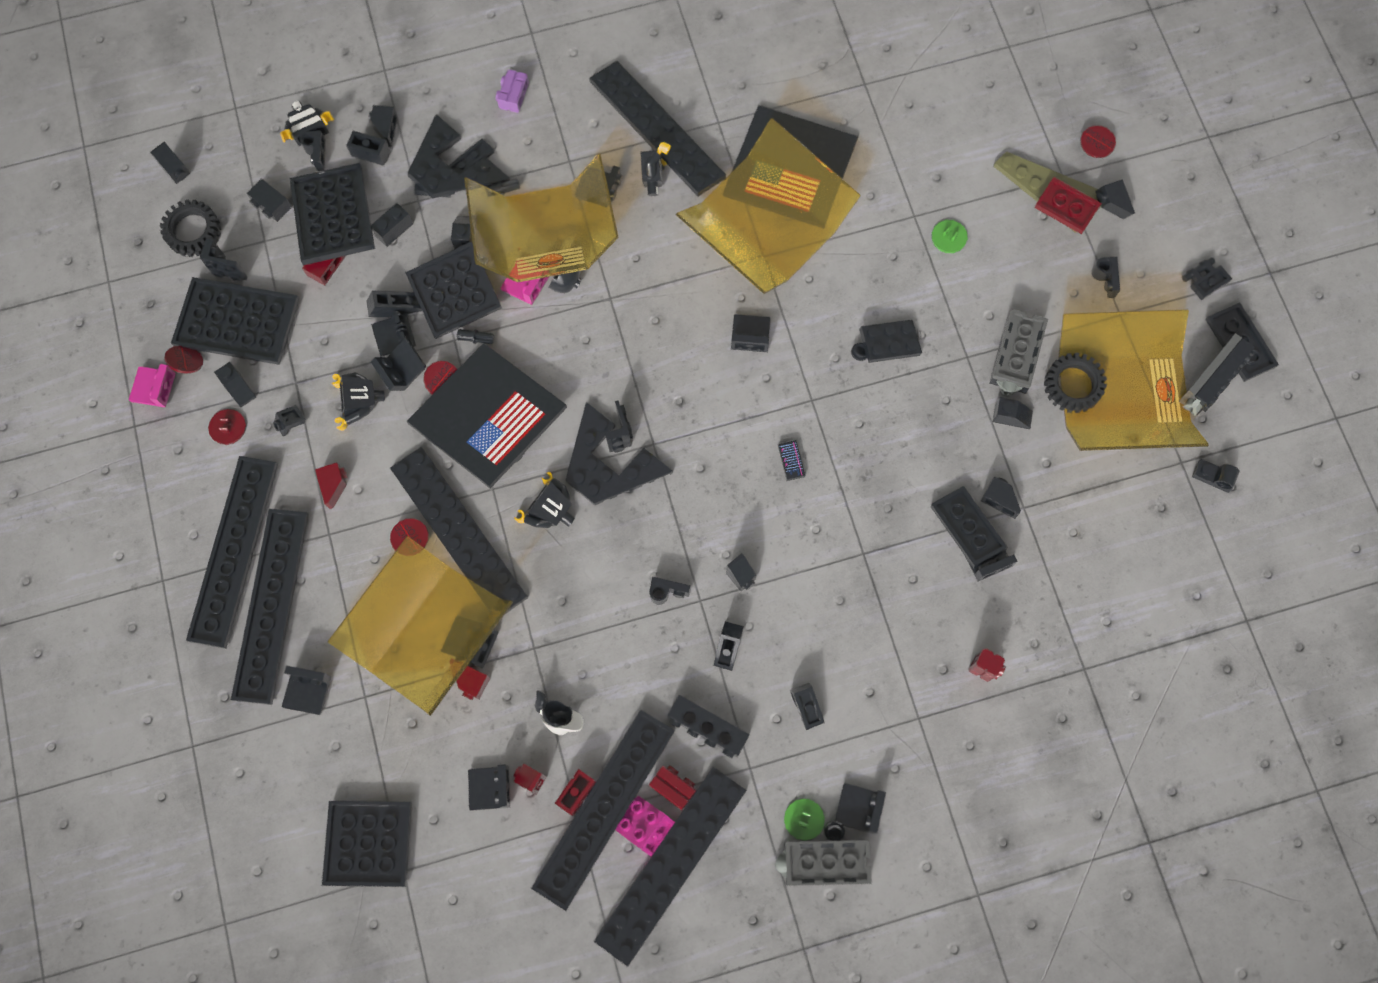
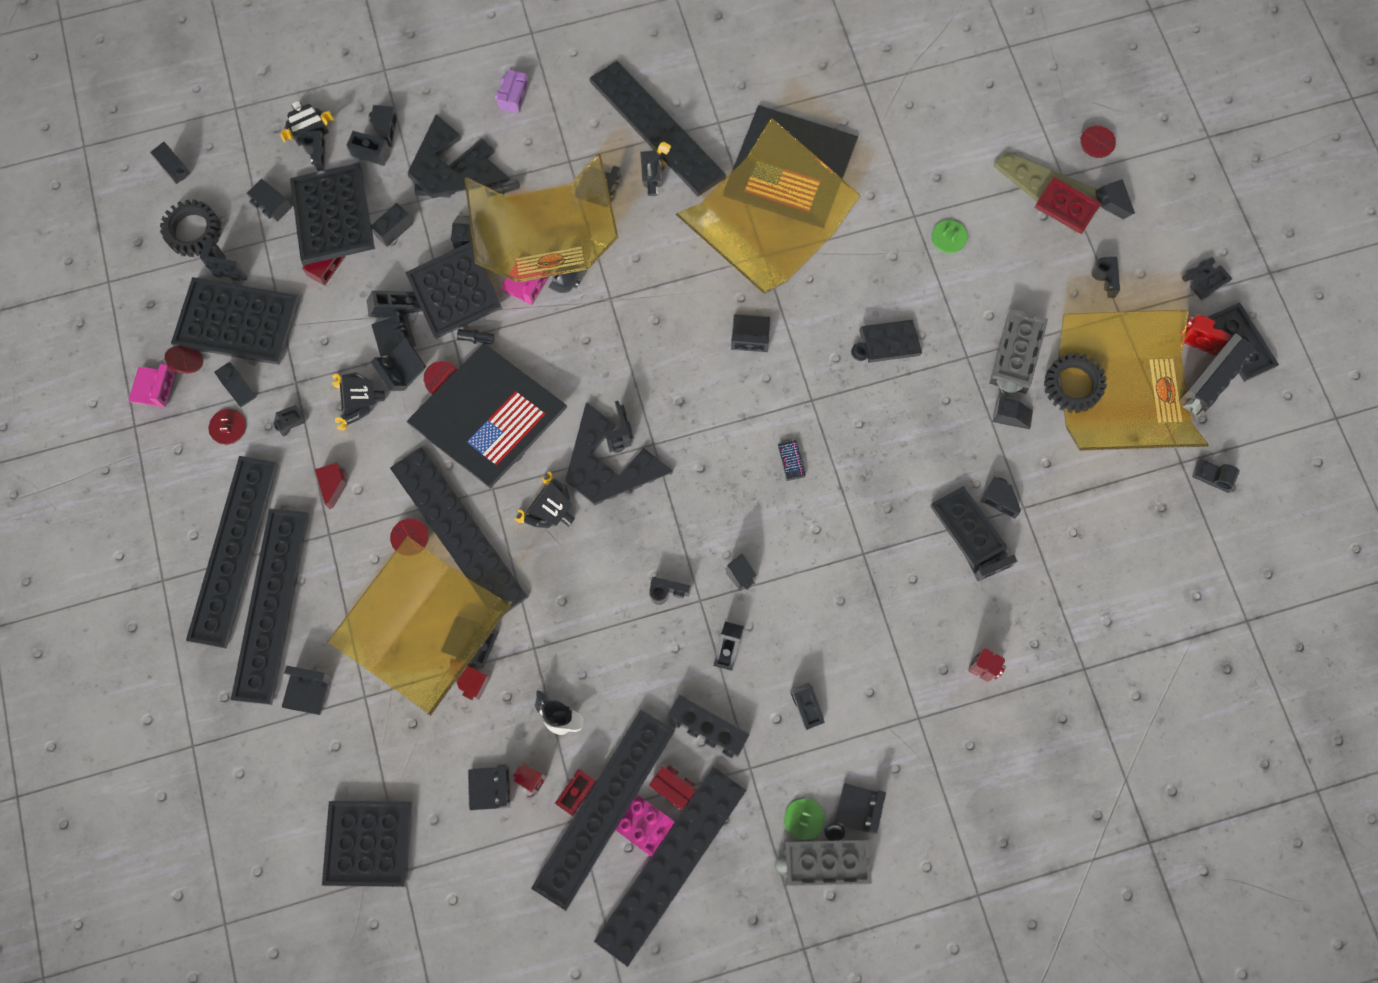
none -> red plate [1179,314,1231,356]

